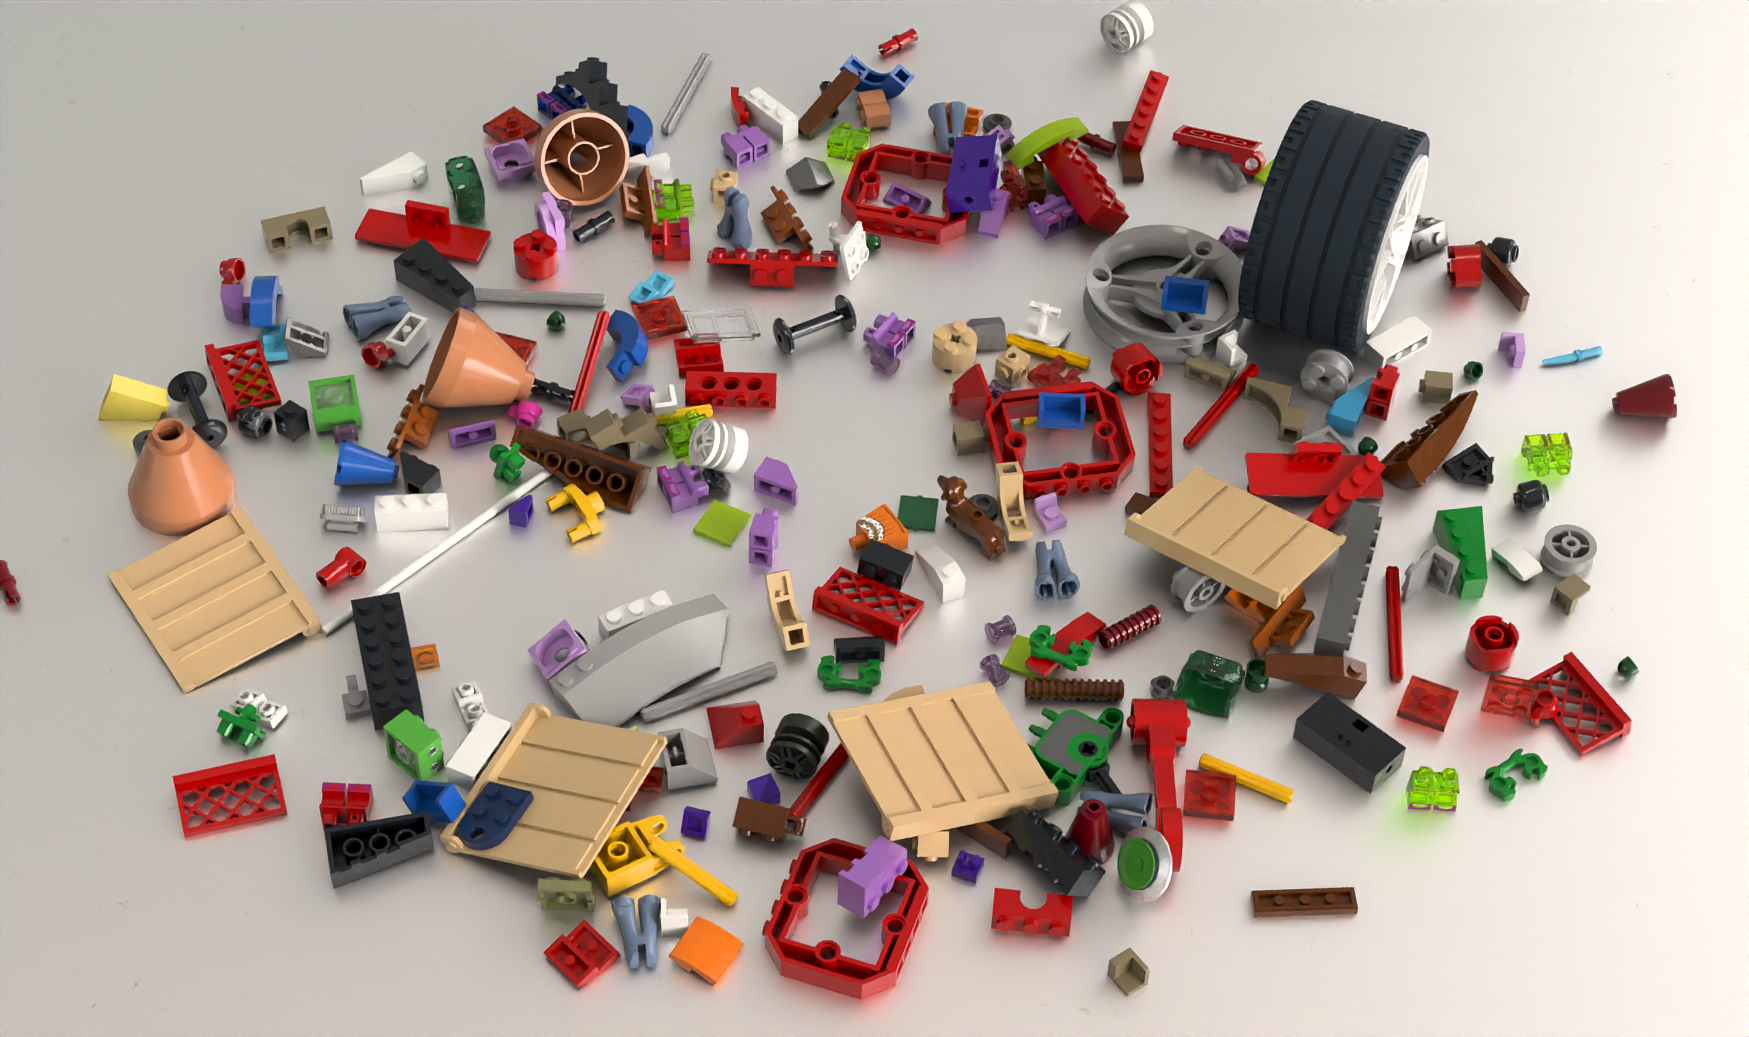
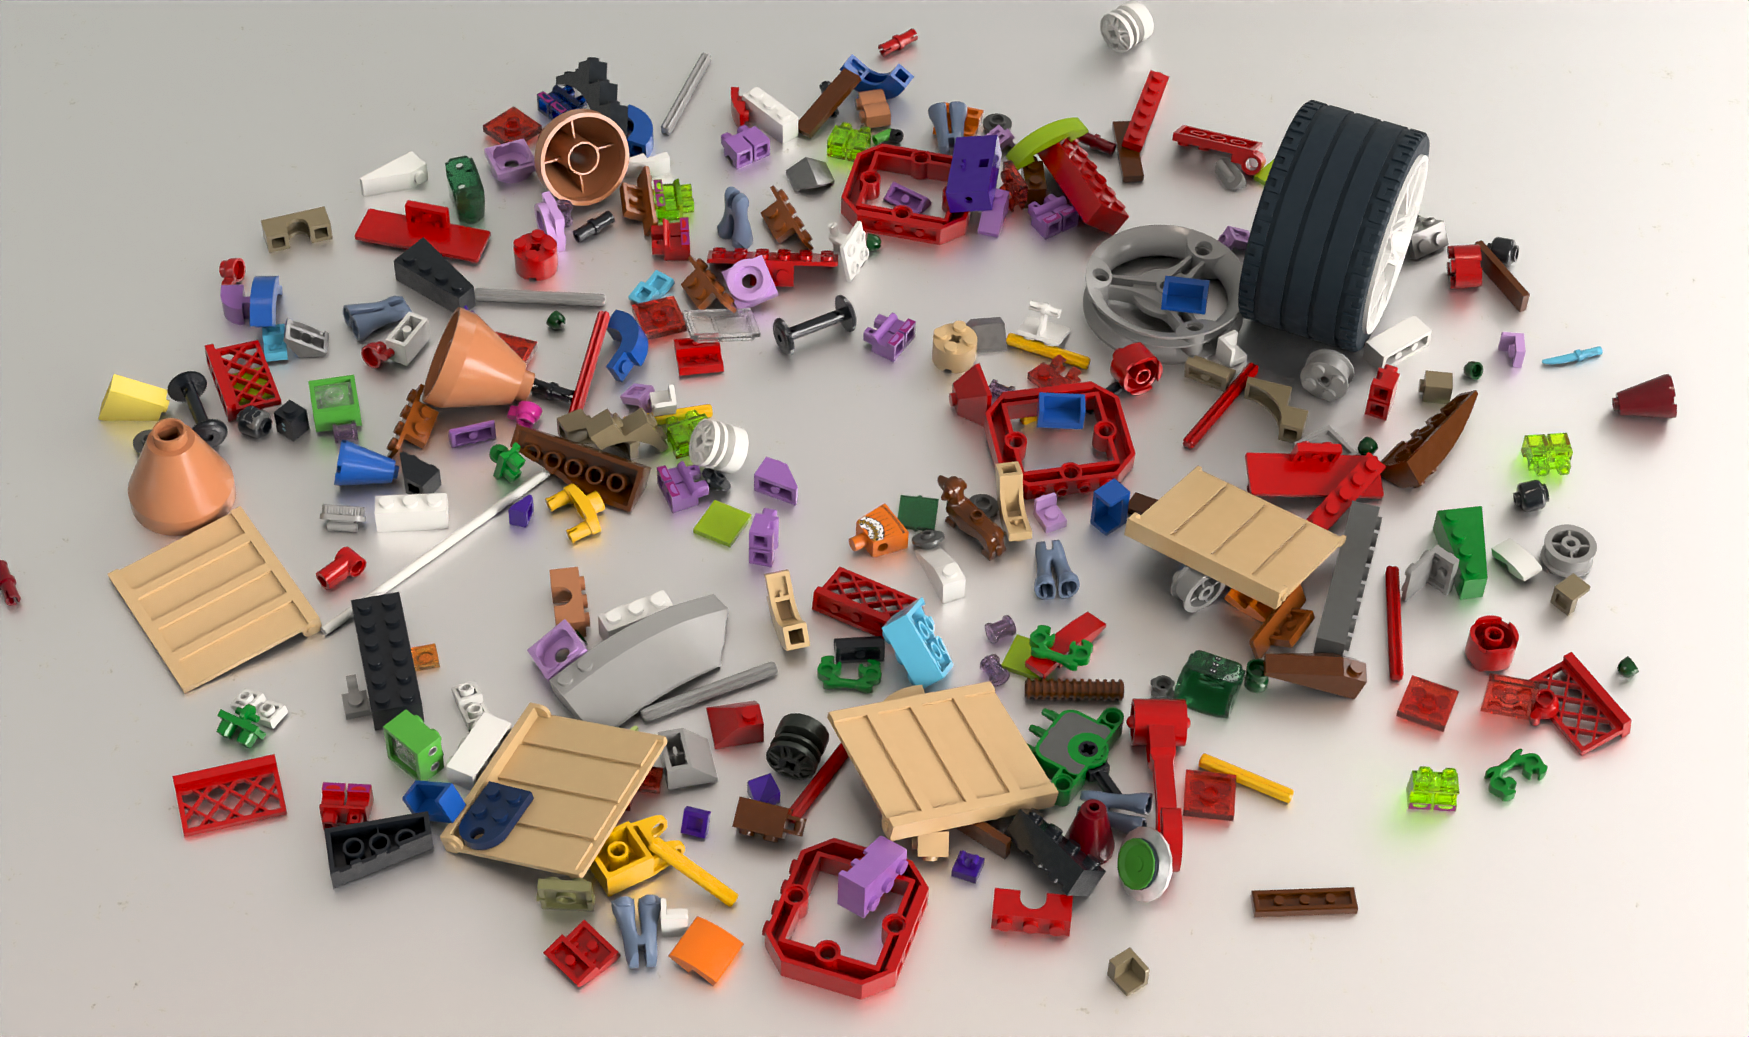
red brick [685,371,777,408] -> none
tan brick [710,170,738,204] -> none
black brick [857,539,914,590] -> none
clear purple bush [870,347,900,376] -> none
dark tan brick [952,420,988,456] -> none
tan brick [995,345,1030,385] -> none
dark red piece [1098,605,1162,650] -> none
red plate [1147,392,1173,498] -> none
black brick [1293,692,1406,794] -> none
dark azure slope [1325,377,1375,438] -> none
black slope [1441,443,1494,484] -> none
none -> nougat arch [549,567,590,637]
none -> dark orange bracket [681,255,737,313]
none -> lavender piece [722,255,779,312]
none -> arm [872,128,904,145]
none -> medium azure wedge [882,597,954,689]
none -> dark grey piece [912,530,945,549]
none -> blue panel [1090,478,1130,536]

